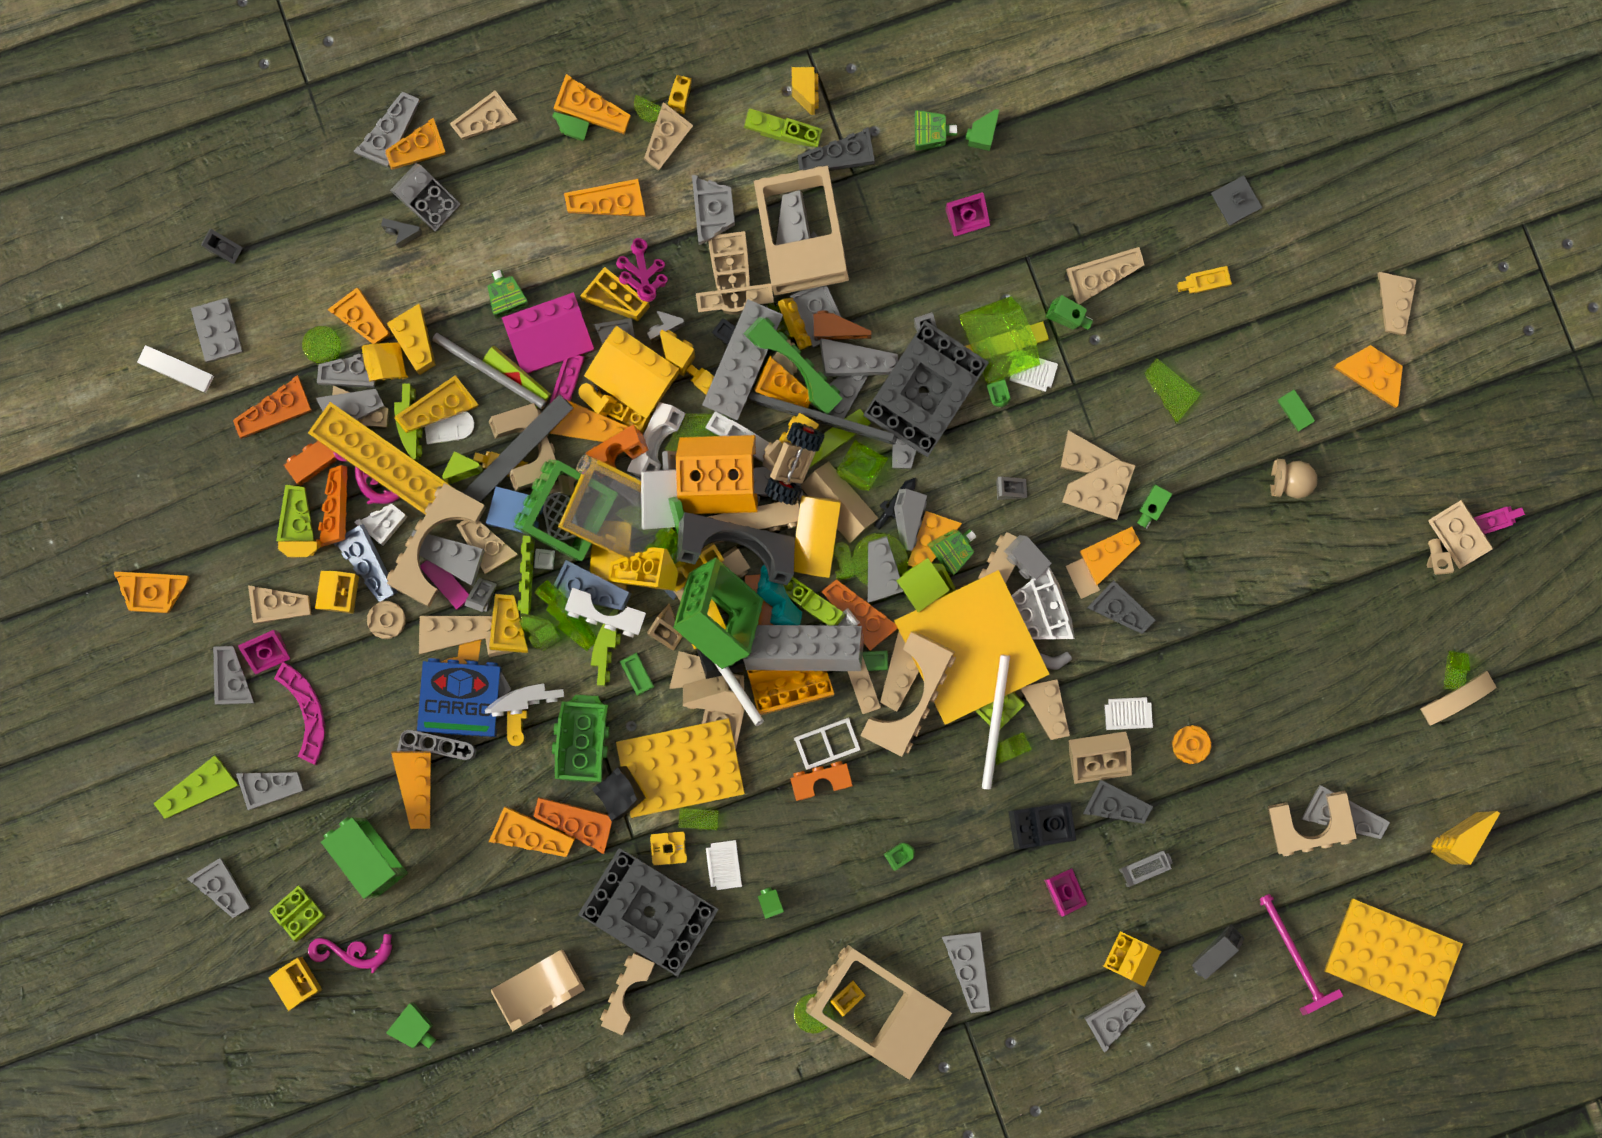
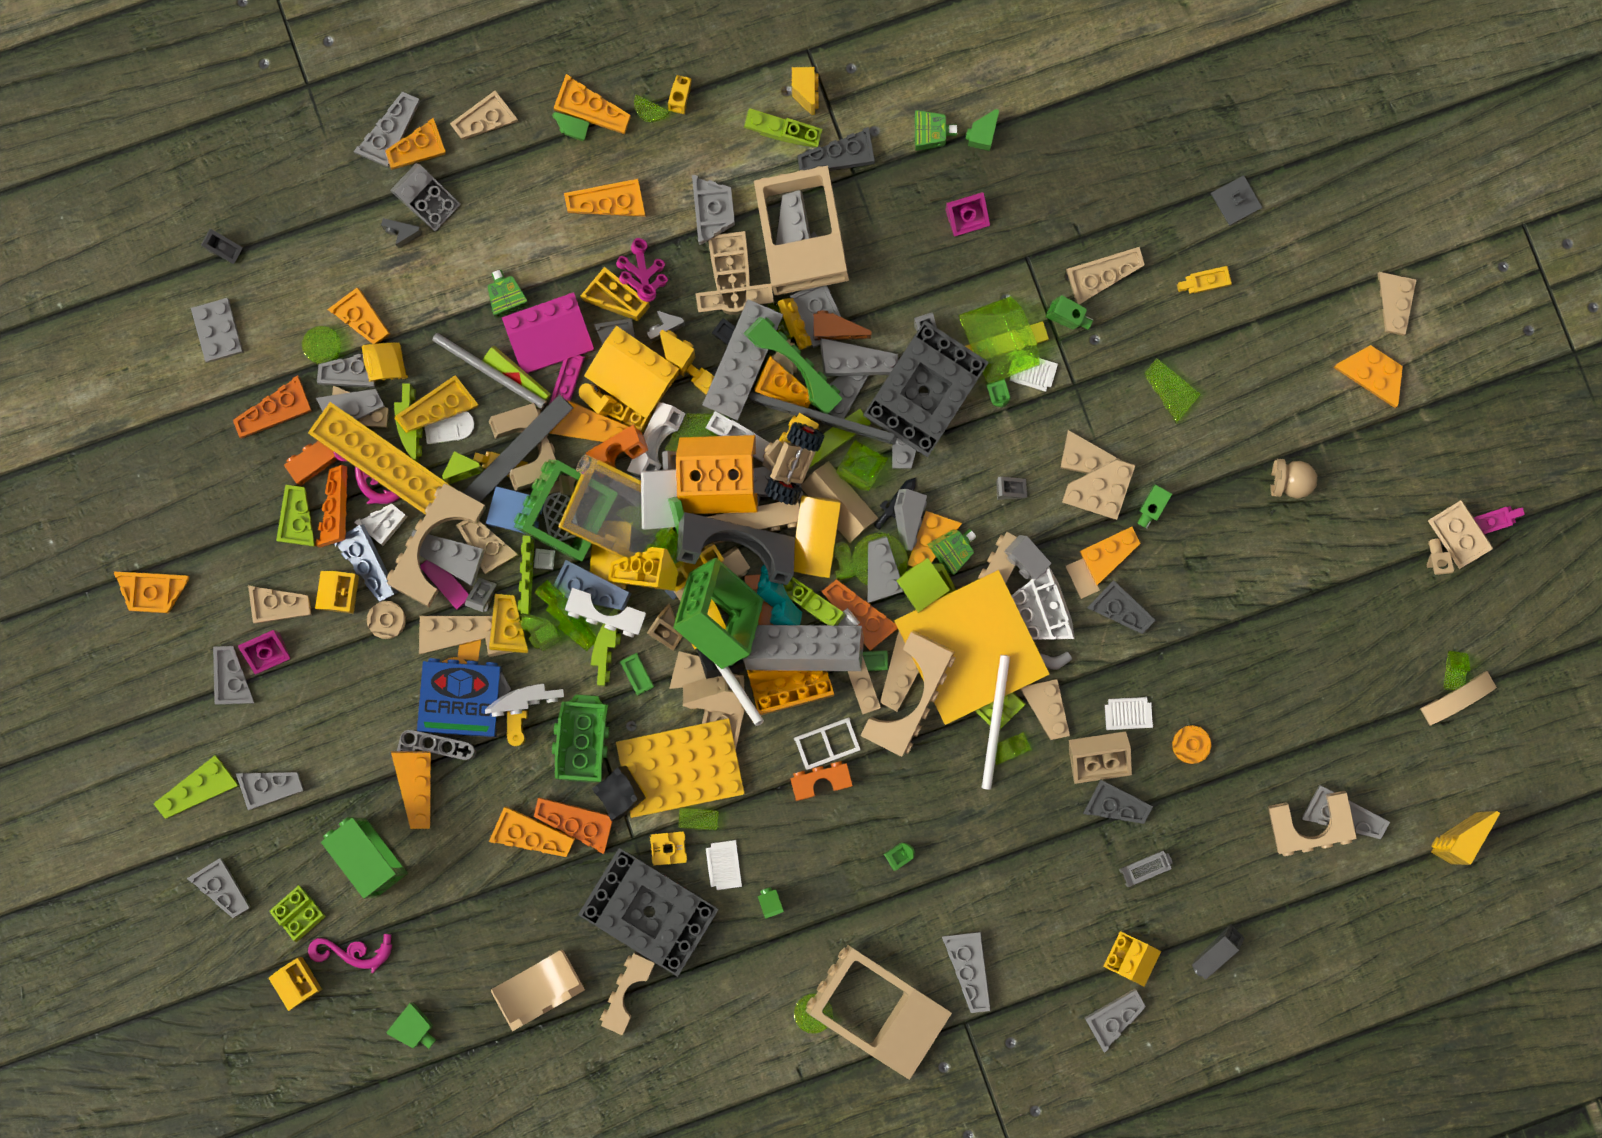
white slope [137,345,214,393] -> none
dark pink tile [274,662,325,765] -> none
yellow slope [278,541,321,557] -> none
yellow wedge [387,304,436,375] -> none
tan wing [644,102,693,171] -> none
yellow slope [830,981,866,1017] -> none
black slope [1008,802,1076,850] -> none
dark pink slope [1044,868,1087,917] -> none
dark pink tile [1260,894,1343,1015] -> none
bright green tile [1277,390,1315,432] -> none
yellow plate [1324,899,1463,1017] -> none

